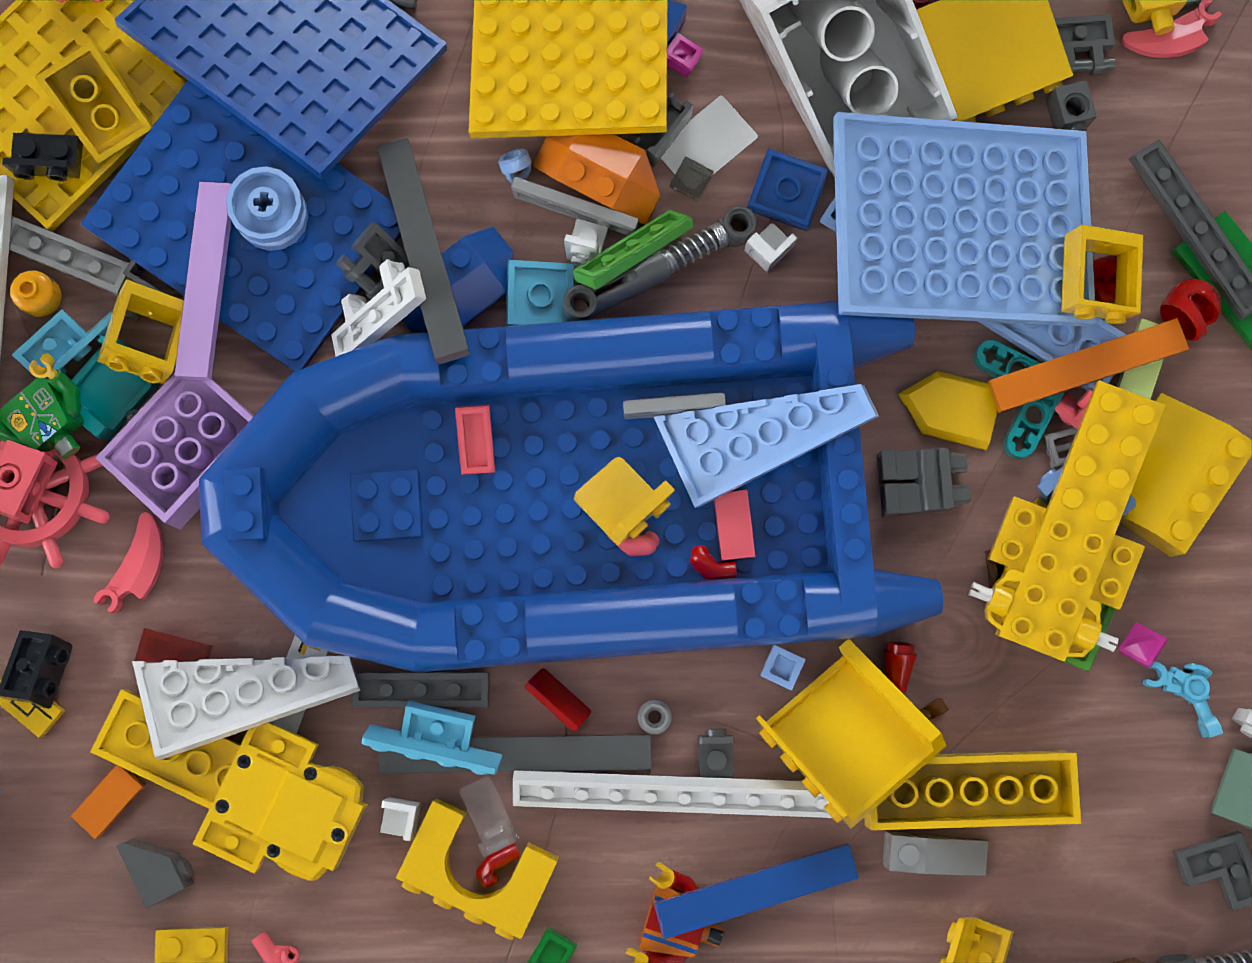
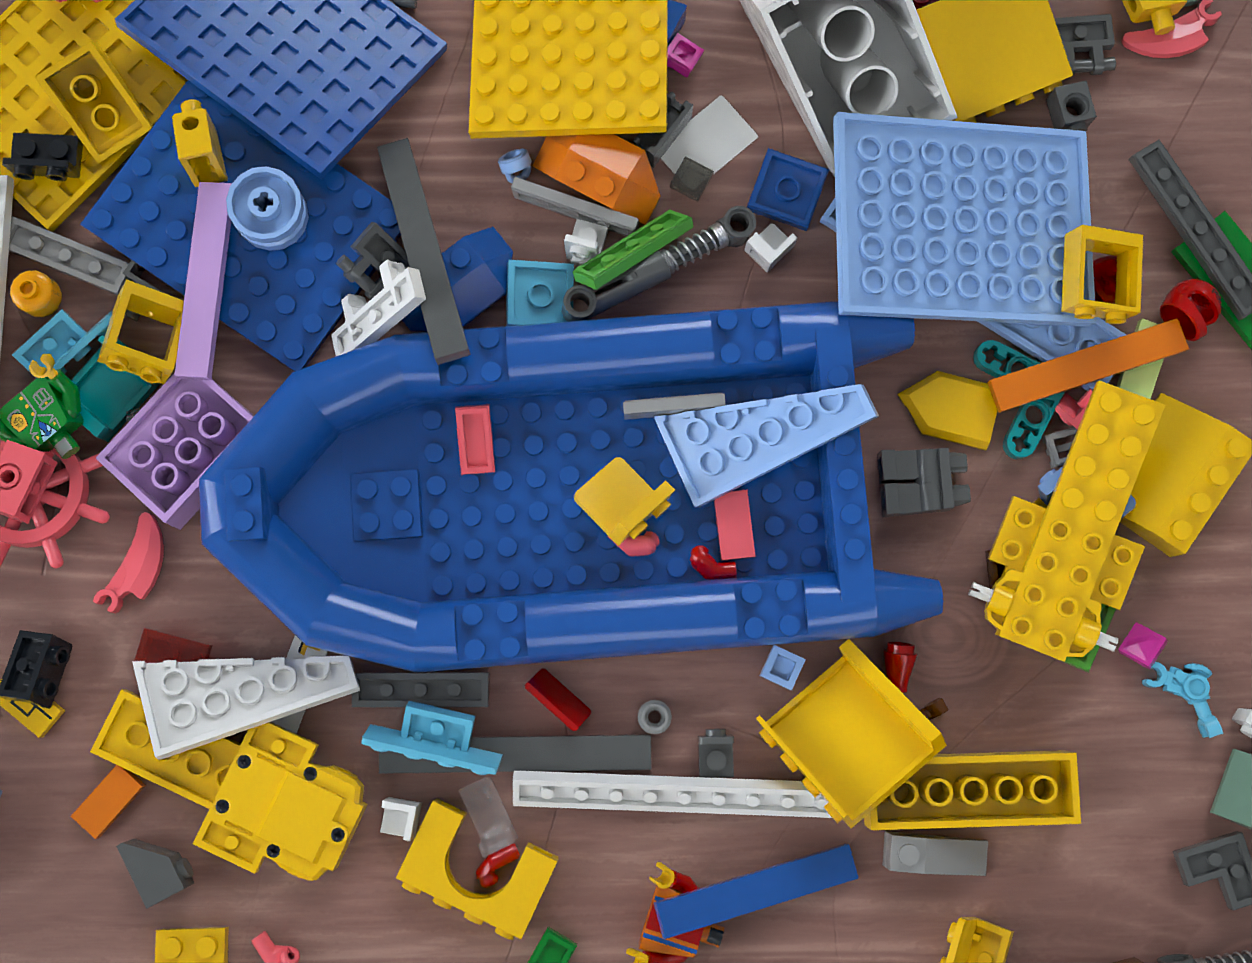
none -> yellow torso [172,99,228,188]

